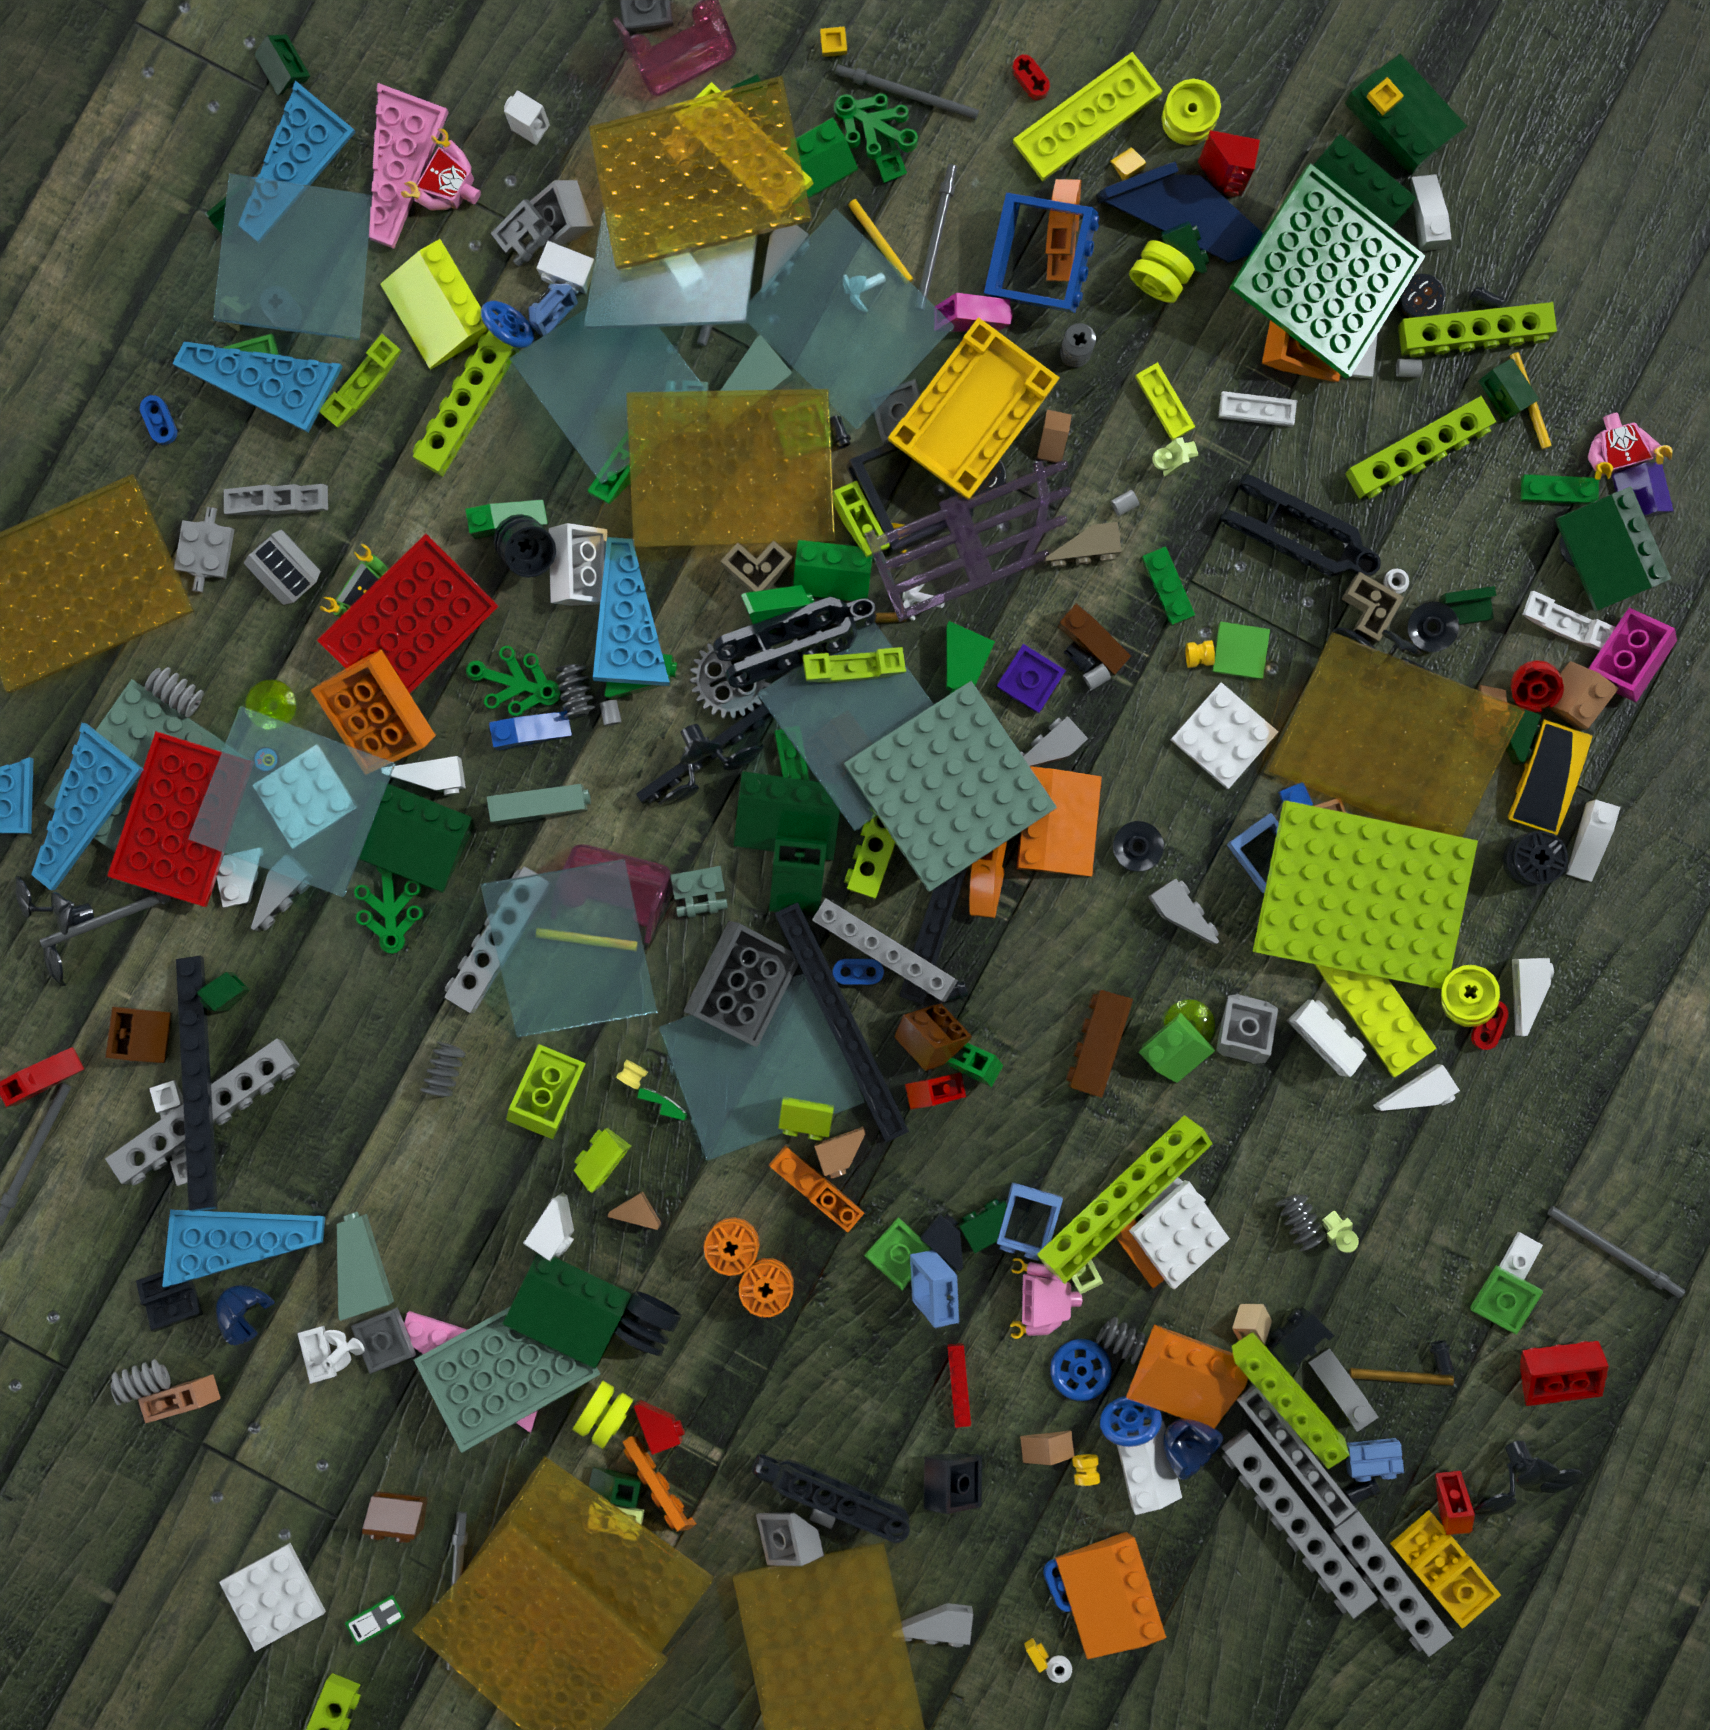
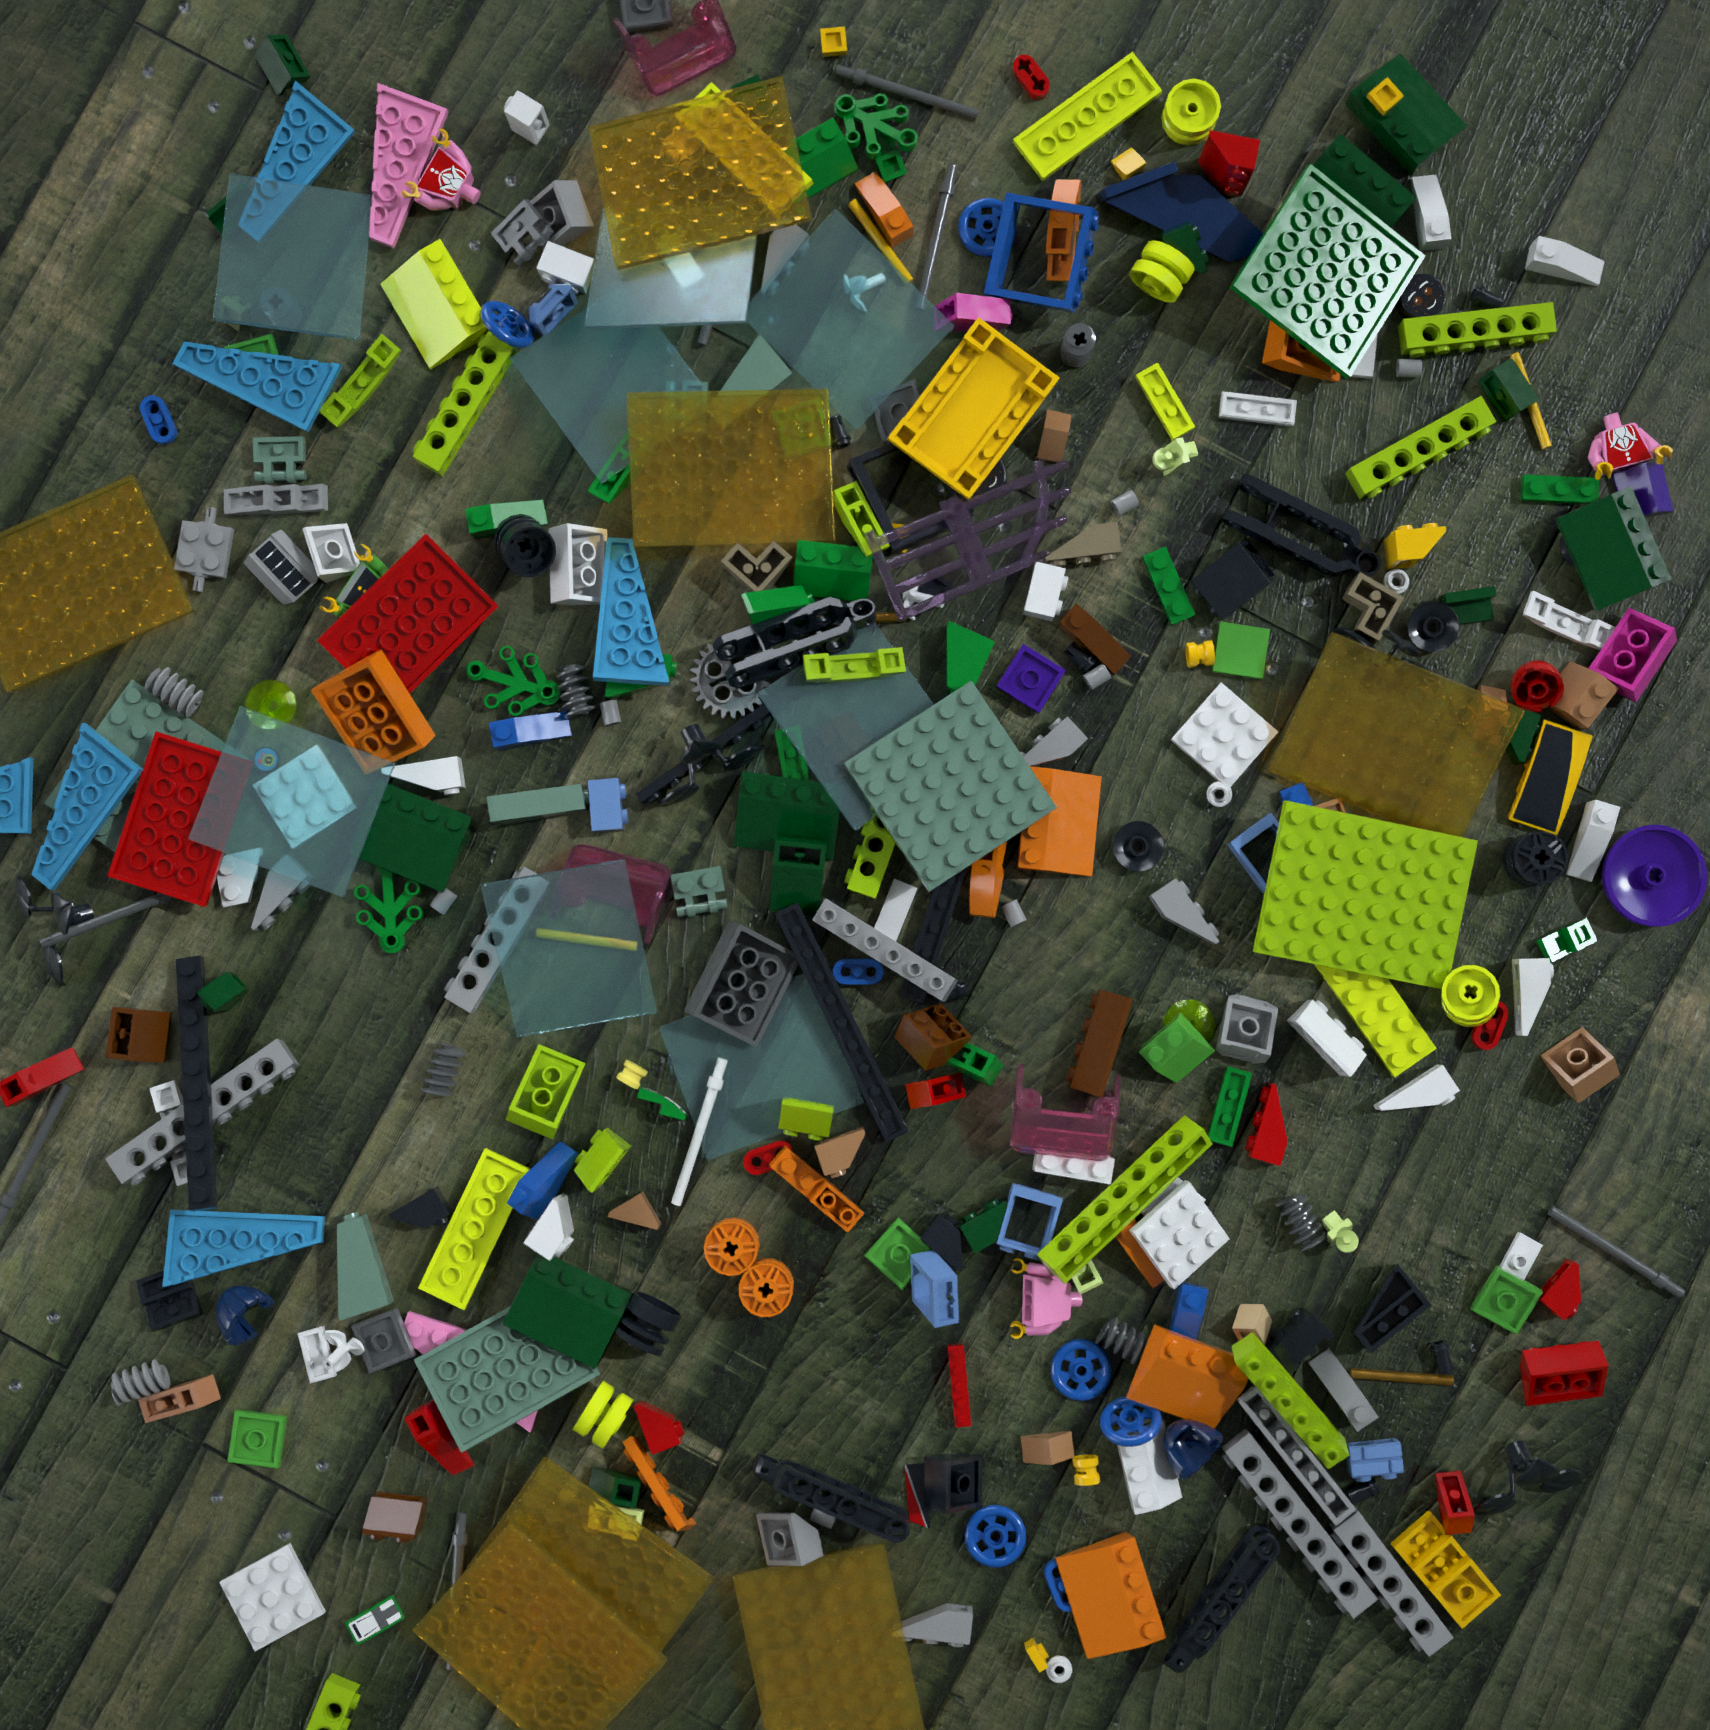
none -> bright green tile [228,1409,287,1469]
none -> sand green plate [253,436,307,484]
none -> white slope [303,523,360,583]
none -> black slope [389,1186,453,1228]
none -> red slope [404,1399,474,1475]
none -> neon yellow plate [418,1148,530,1310]
none -> light grey hinge [430,888,457,915]
none -> blue slope [507,1142,579,1220]
none -> medium blue brick [588,778,628,833]
none -> white bar [671,1057,728,1206]
none -> red plate [743,1140,793,1175]
none -> orange slope [854,171,914,248]
none -> white tile [874,879,917,941]
none -> sticker [904,1463,930,1528]
none -> black plate [919,571,954,599]
none -> blue plate [958,198,1017,257]
none -> blue plate [965,1505,1026,1568]
none -> light grey hinge [1001,899,1027,927]
none -> clear pink windscreen [1010,1064,1121,1161]
none -> white brick [1023,562,1068,621]
none -> white brick [1032,1144,1115,1184]
none -> black piece [1163,1524,1280,1673]
none -> blue slope [1169,1282,1208,1340]
none -> black slope [1192,539,1278,620]
none -> white plate [1207,781,1232,807]
none -> green plate [1207,1066,1252,1147]
none -> red slope [1245,1083,1288,1166]
none -> black wedge [1351,1264,1431,1354]
none -> yellow slope [1384,523,1446,570]
none -> white slope [1525,236,1604,286]
none -> slope [1536,918,1597,963]
none -> red slope [1538,1259,1581,1321]
none -> medium nougat slope [1541,1027,1620,1103]
none -> dark purple dish [1602,825,1707,927]

